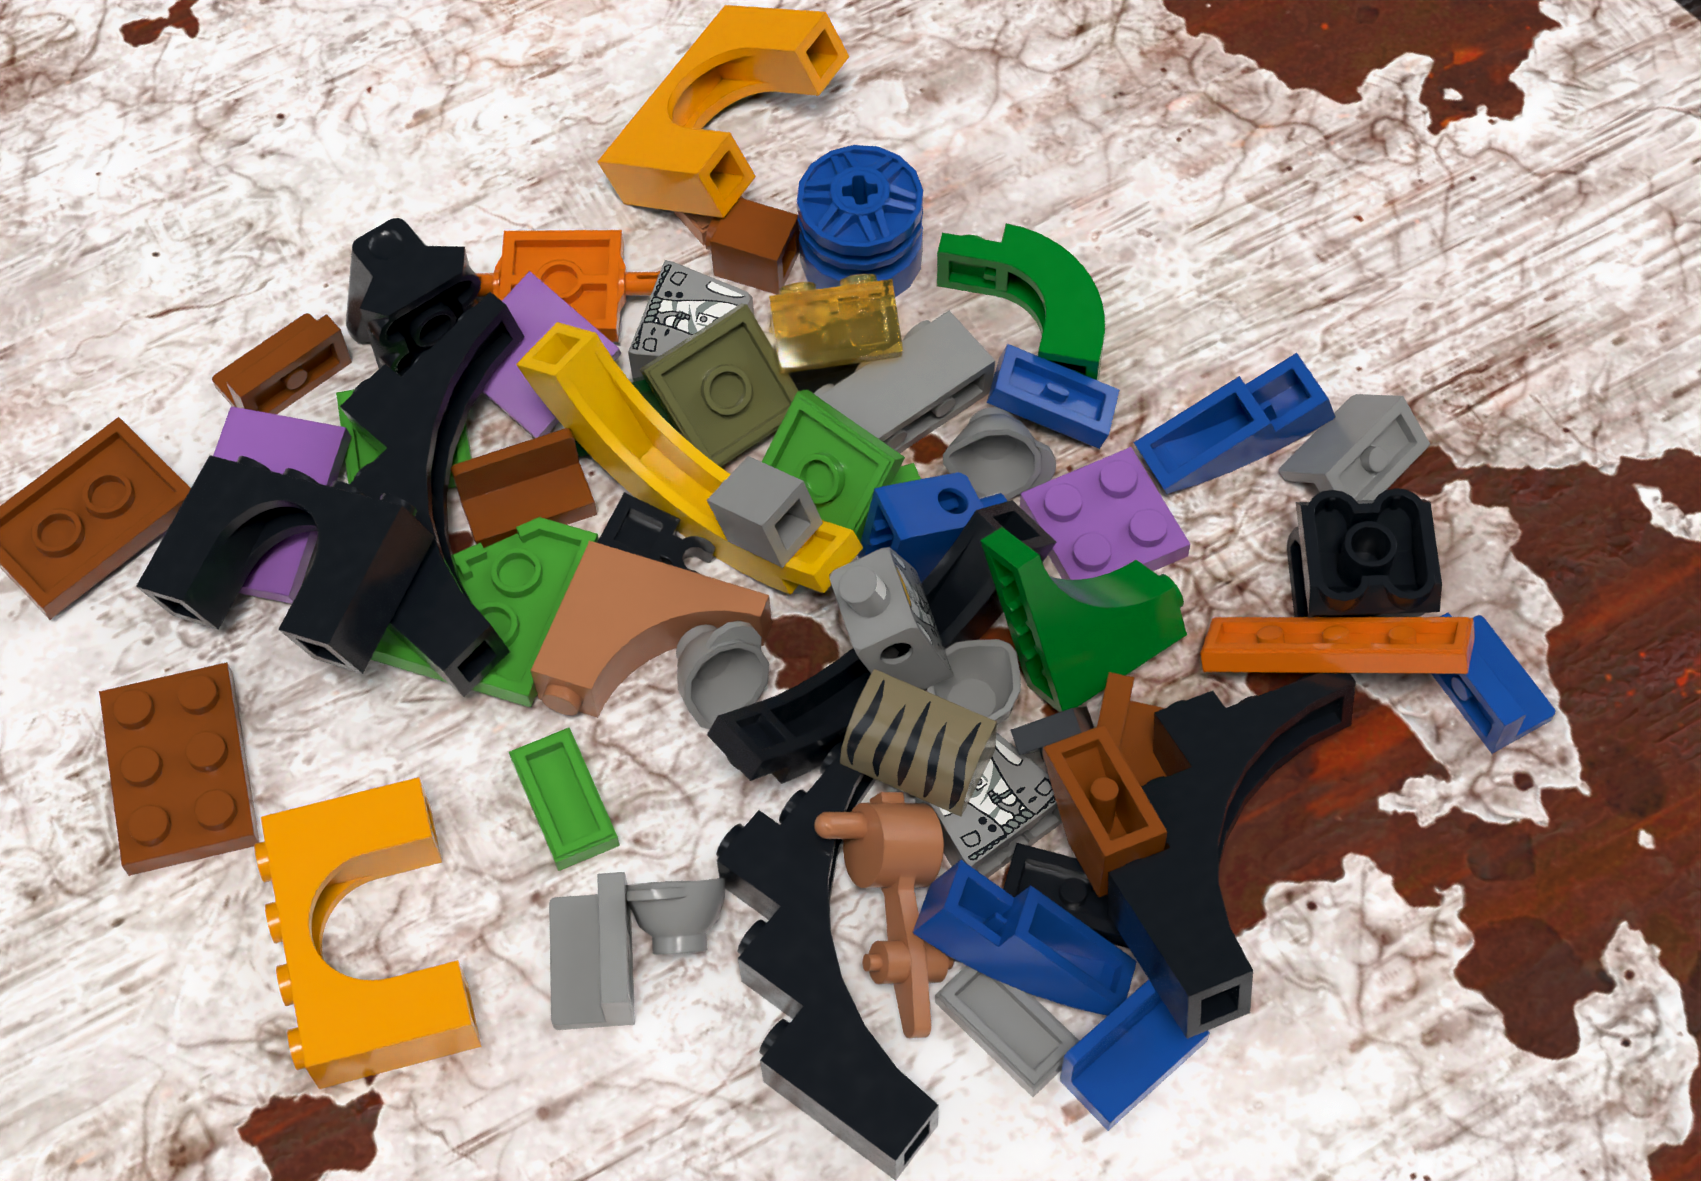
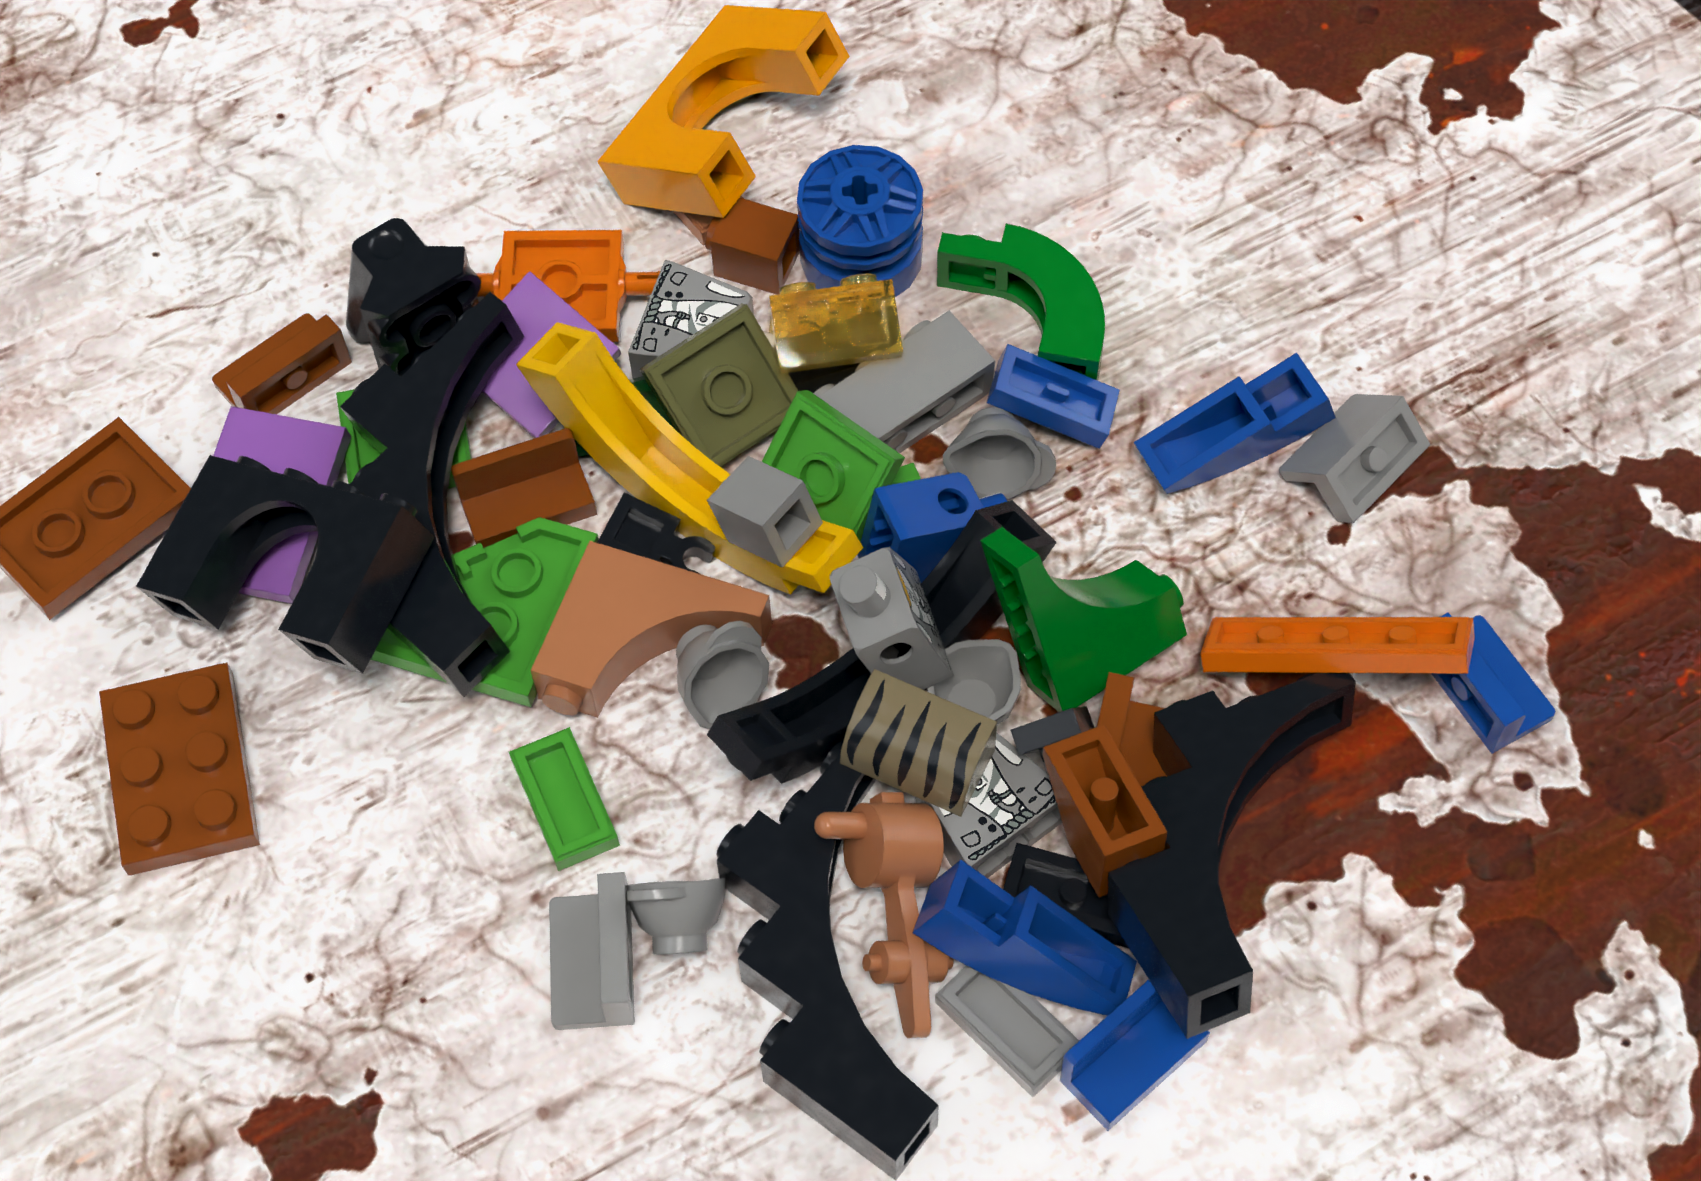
light orange arch [254,777,482,1089] -> none
medium lavender plate [1020,447,1190,580] -> none
black piece [1287,488,1442,617] -> none

